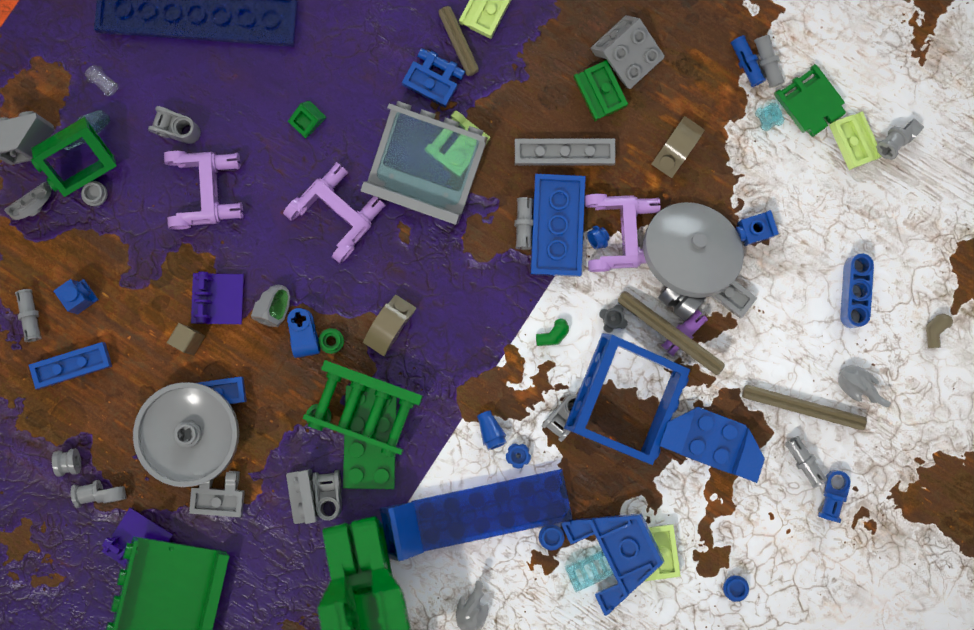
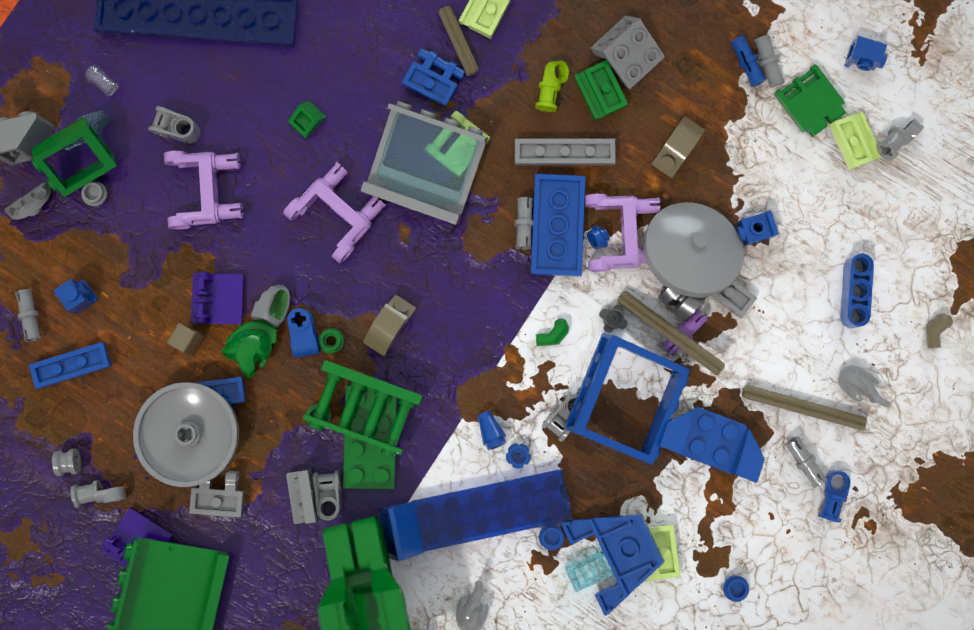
clear light blue plate [755,103,784,131] -> none
none -> green helmet [221,321,278,379]
none -> lime connector [535,60,569,112]
none -> blue brick [844,36,888,71]

